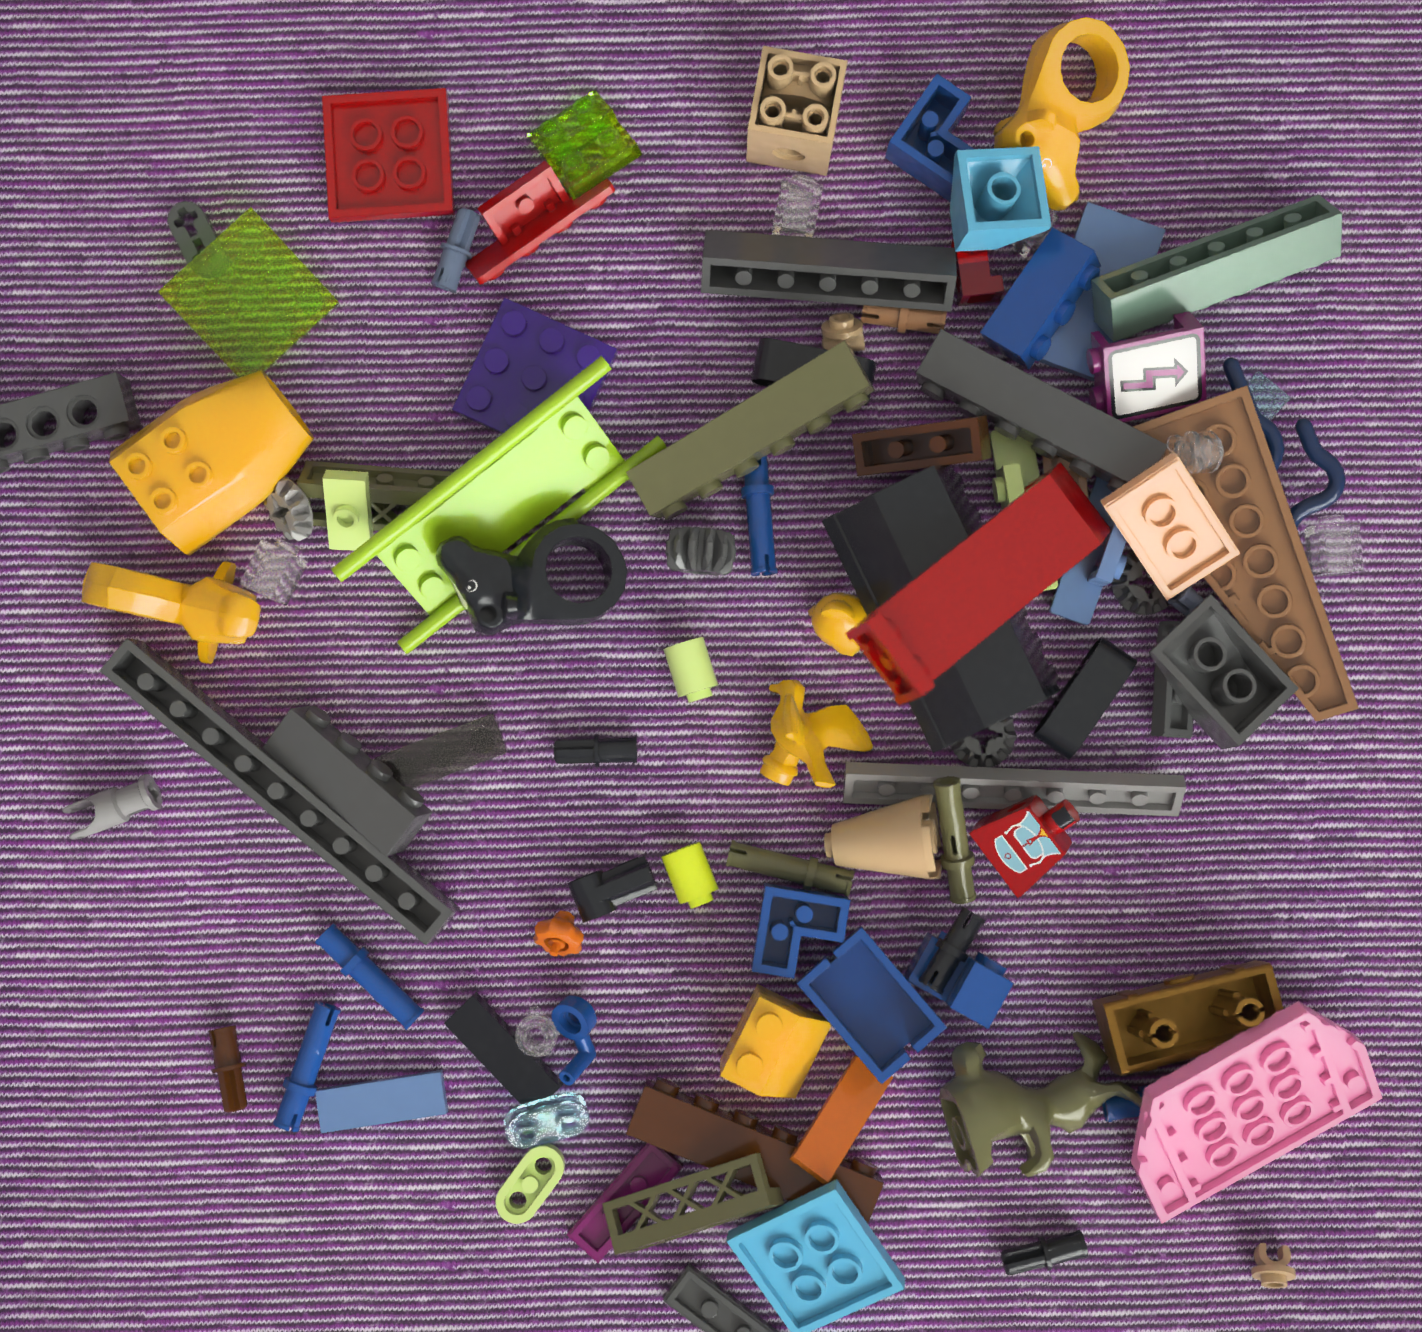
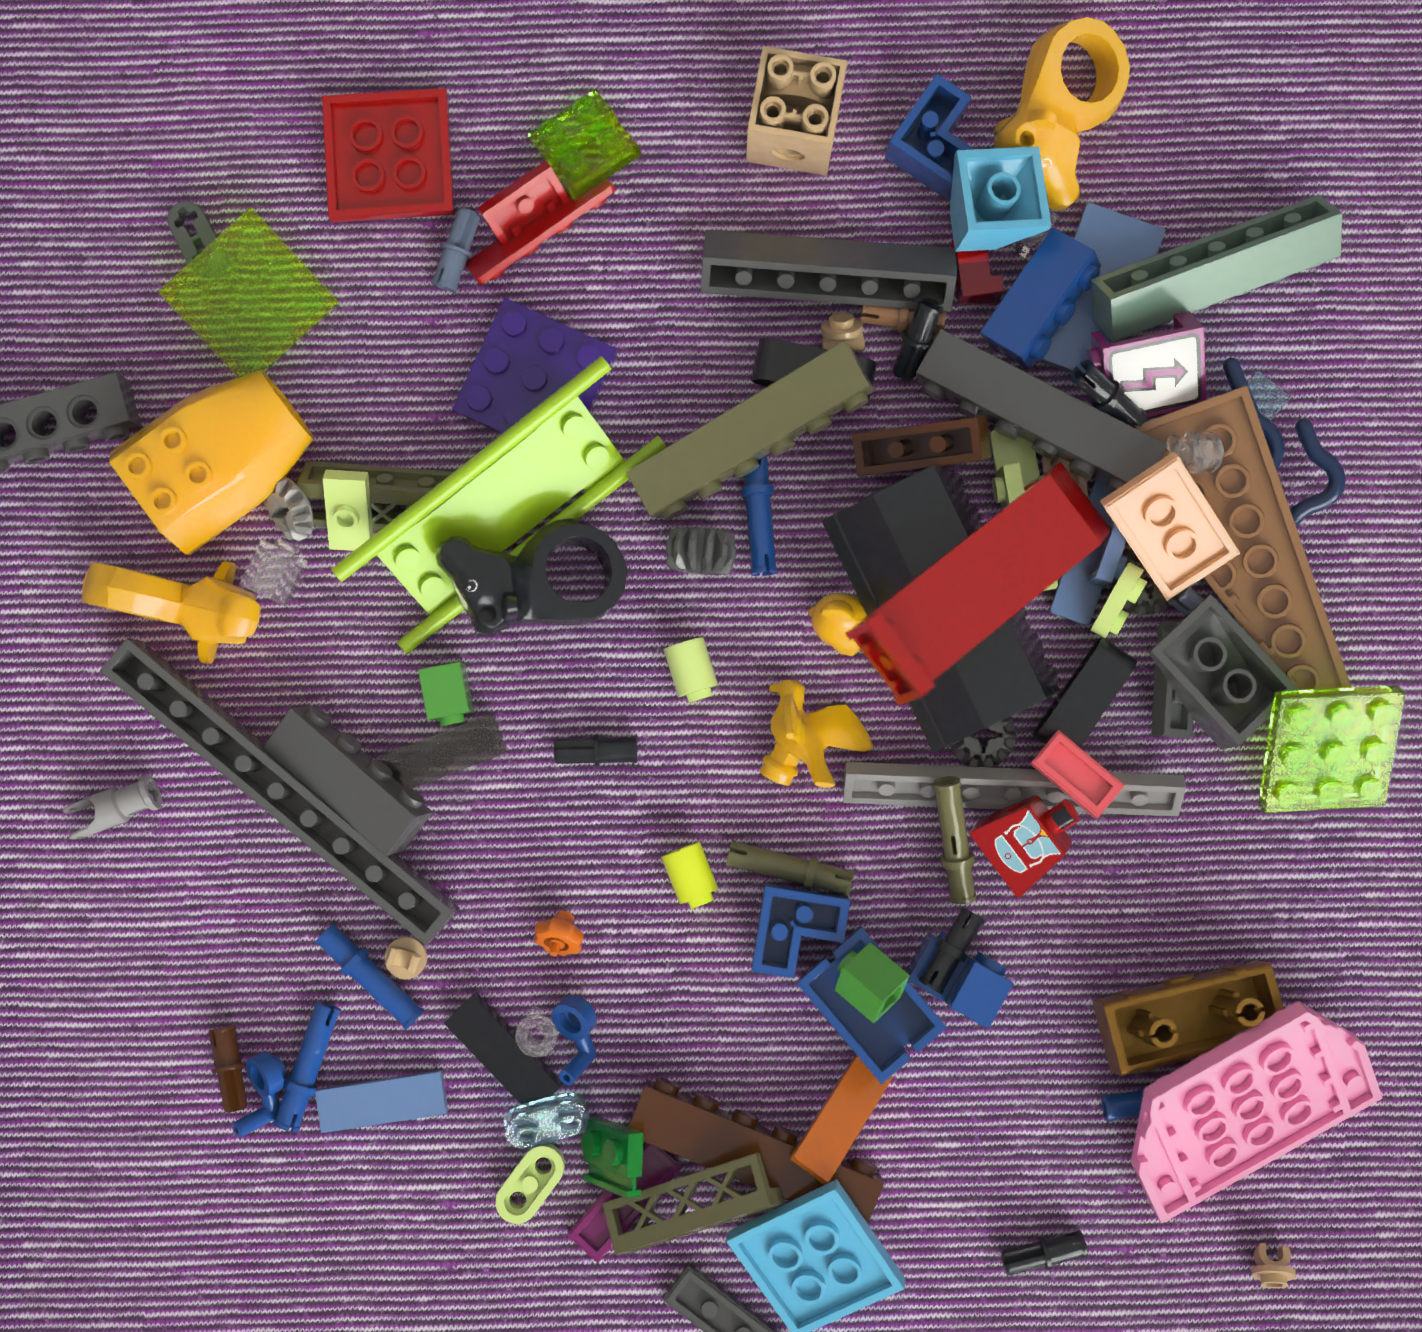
black piece [567,855,658,923] -> none
yellow slope [720,984,831,1099] -> none
clear brick [772,174,824,237] -> none
tan cone [824,794,942,880] -> none
olive animal [939,1032,1142,1178] -> none
clear brick [1304,515,1364,578] -> none
none -> blue plate [232,1051,286,1138]
none -> tan plate [385,936,428,979]
none -> bright green brick [418,662,474,727]
none -> green plate [581,1117,643,1198]
none -> bright green brick [834,942,910,1024]
none -> black axle [892,297,944,381]
none -> coral tile [1029,730,1125,819]
none -> black pin [1070,360,1146,429]
none -> yellowish green plate [1090,562,1148,638]
none -> clear neon green plate [1258,685,1406,813]

